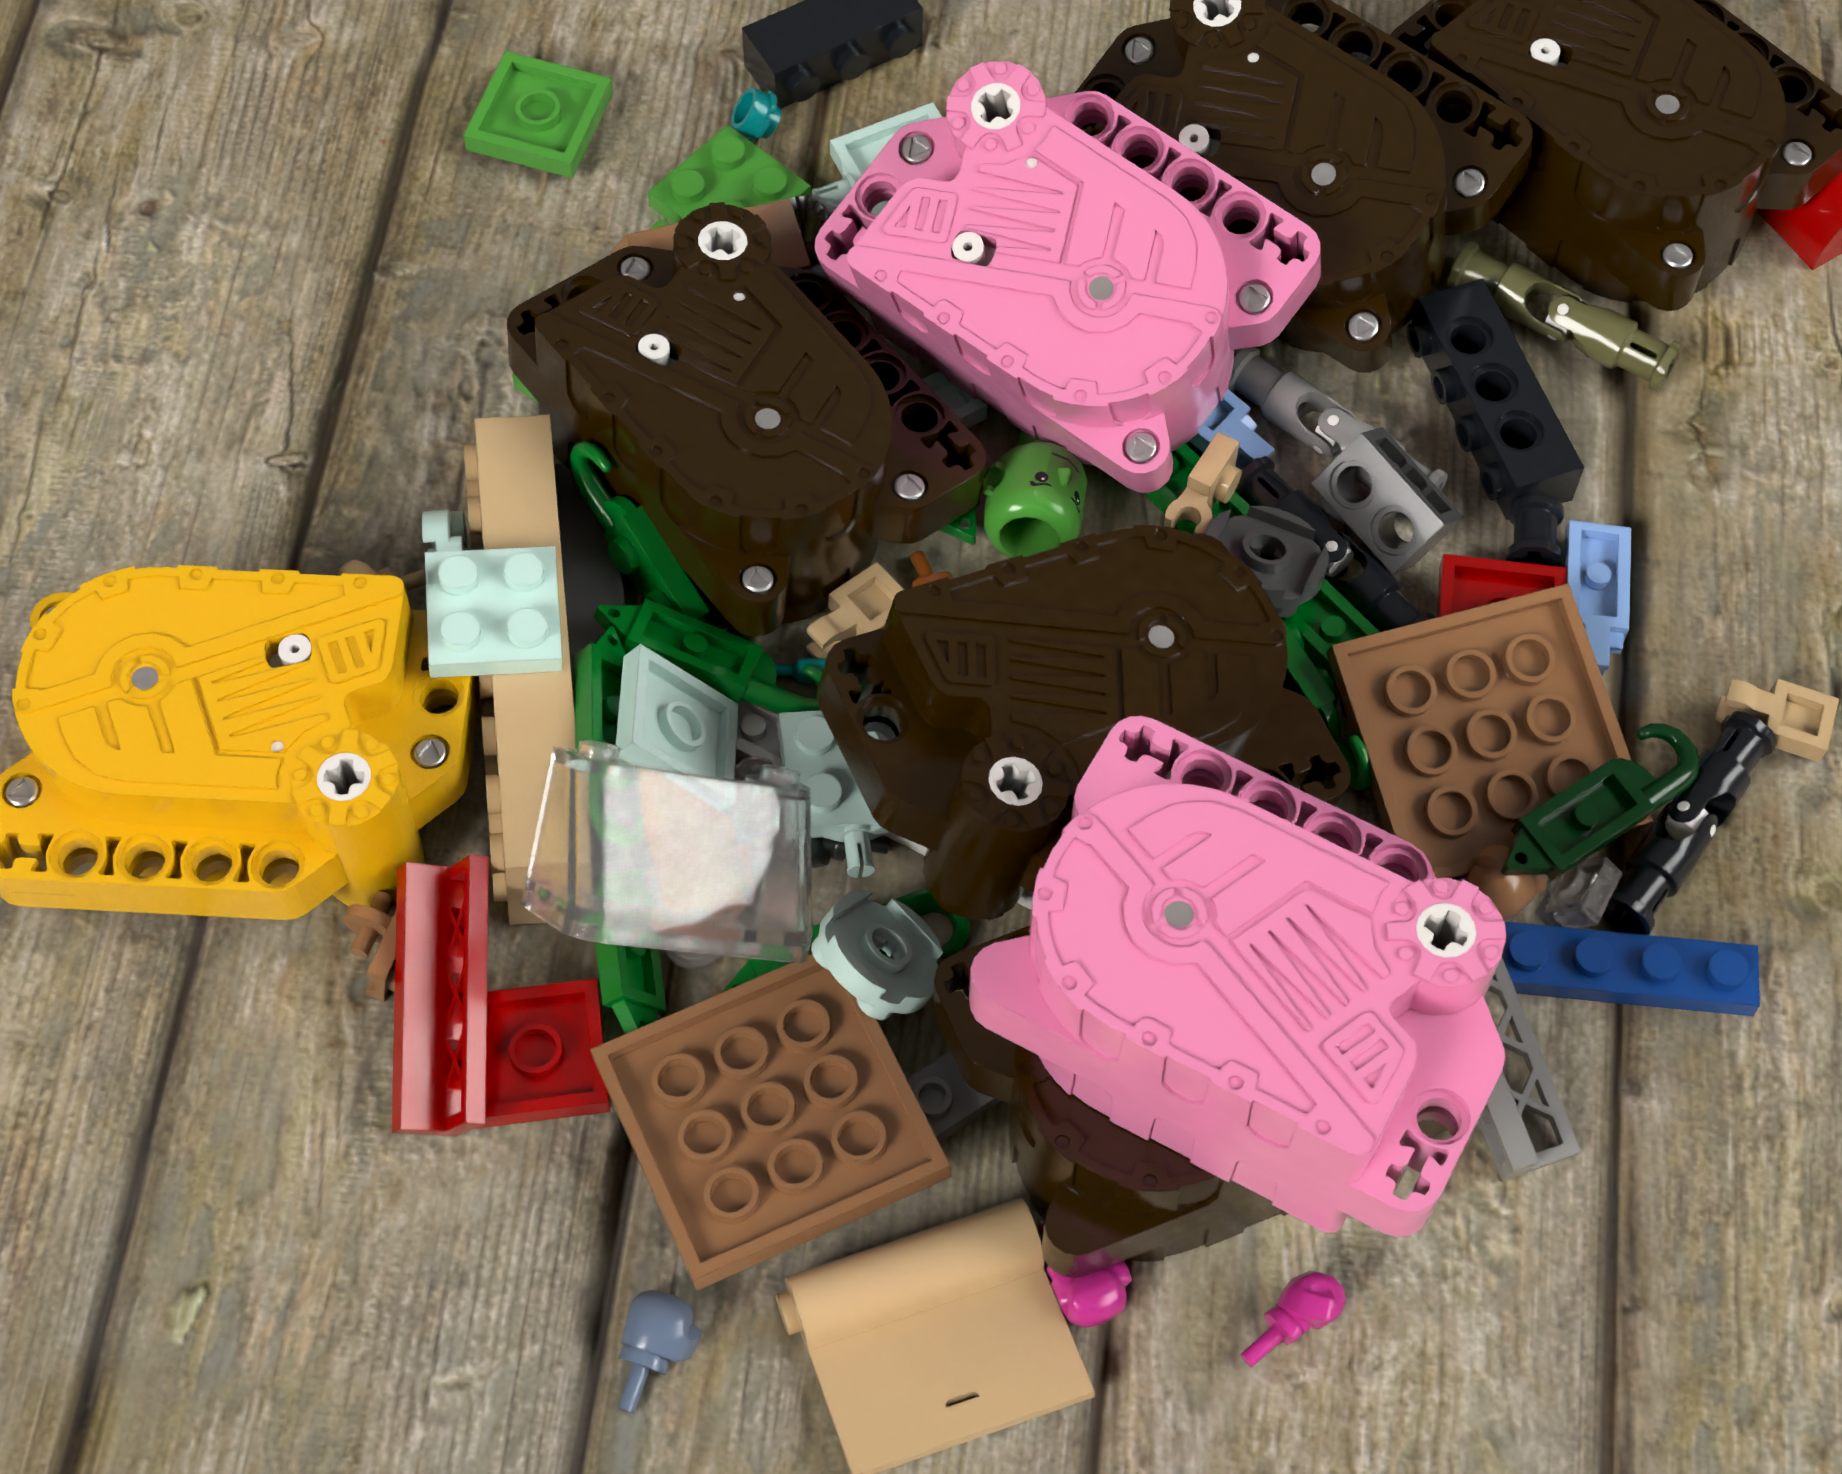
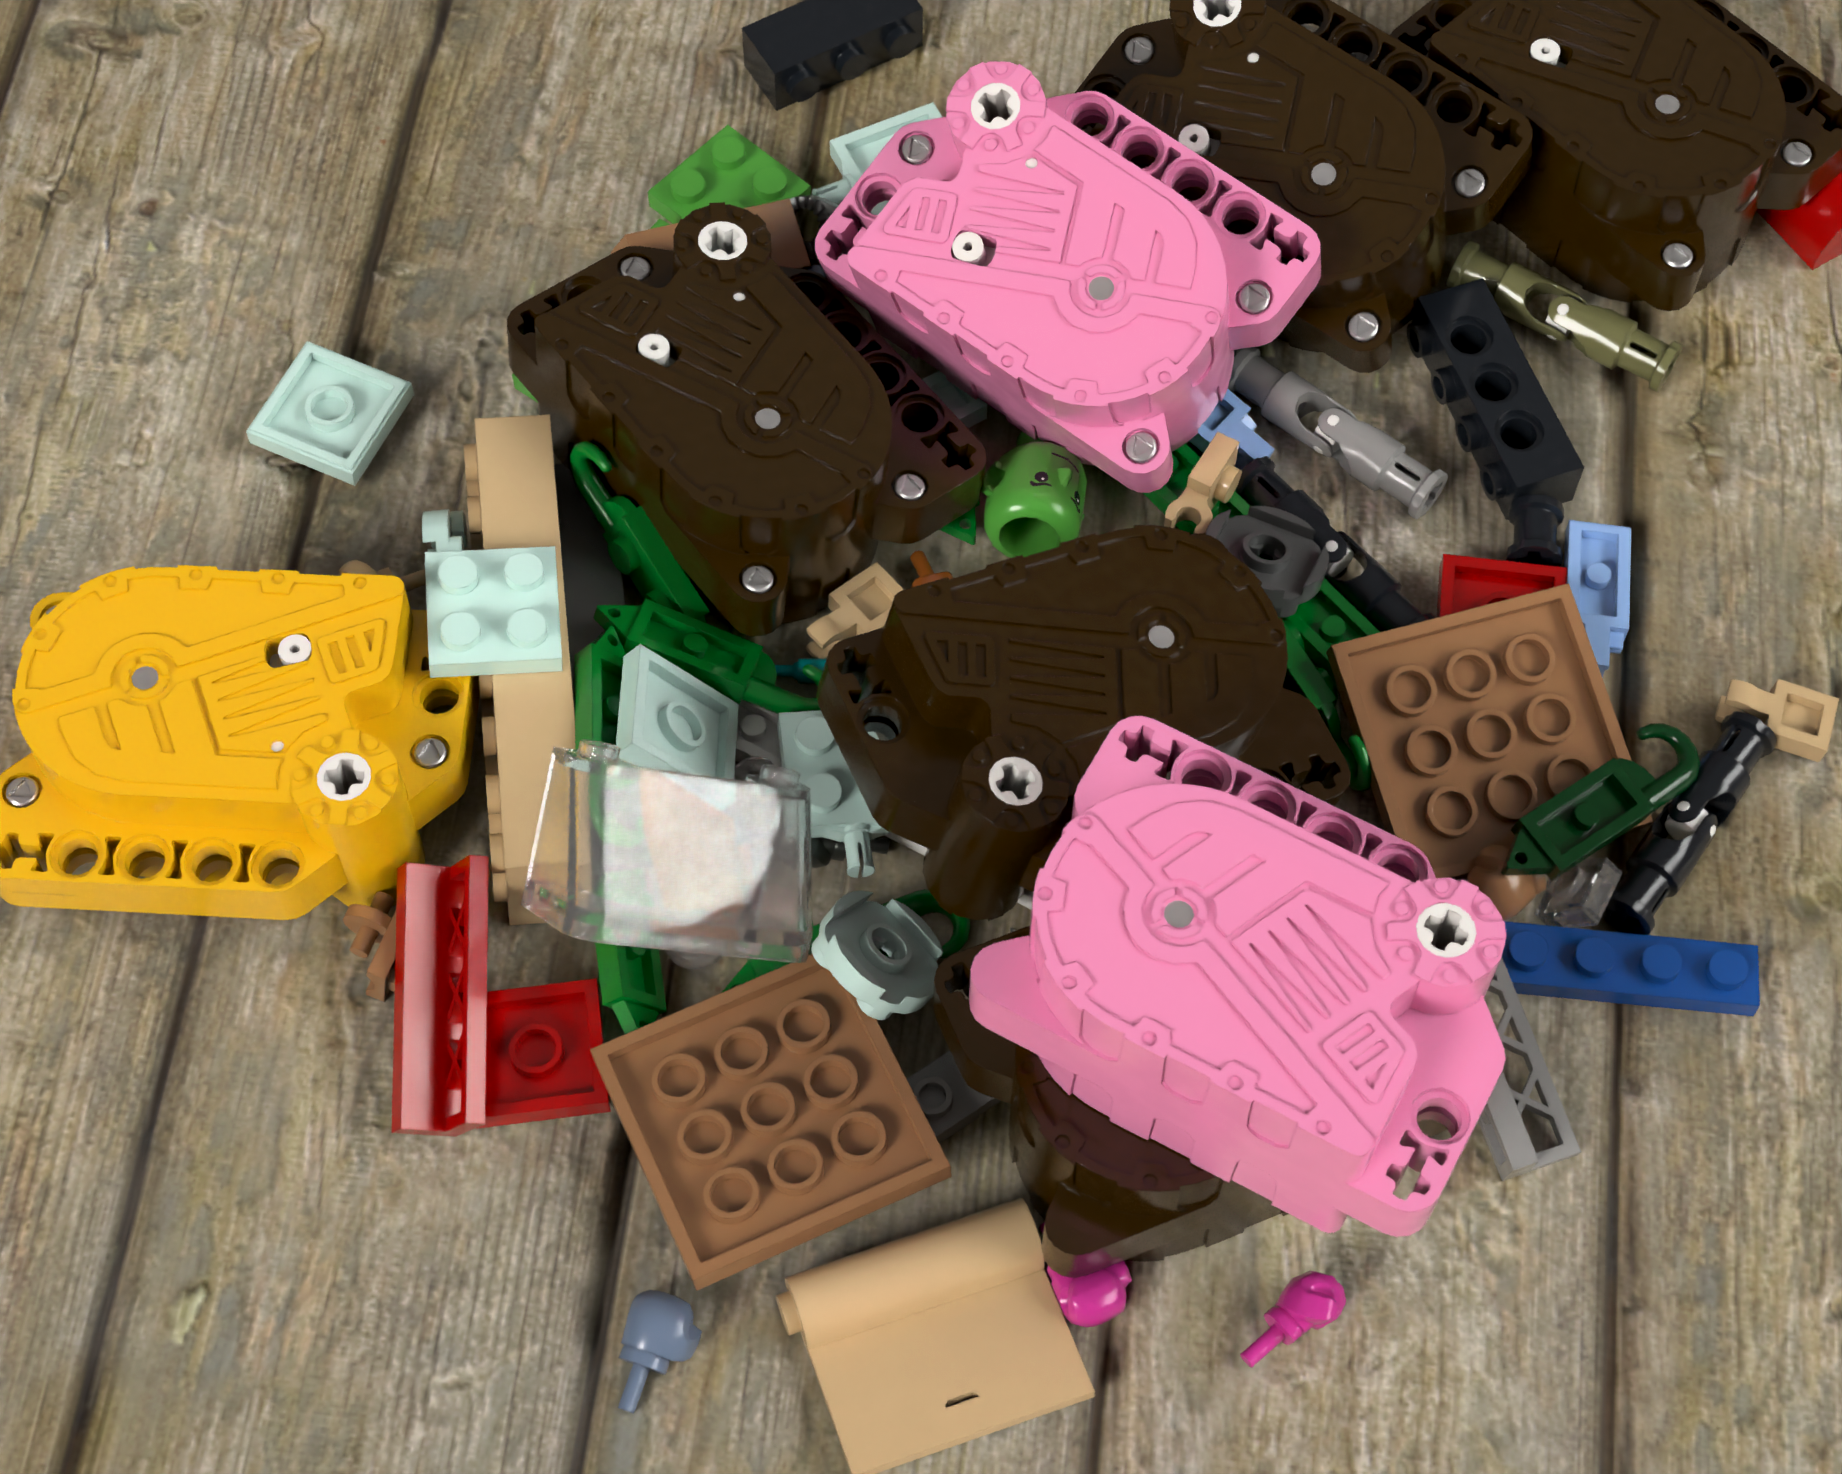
bright green plate [463,51,613,178] -> none
teal plate [731,87,781,142] -> none
dark grey brick [1311,427,1464,574] -> none
none -> light aqua plate [246,341,414,486]

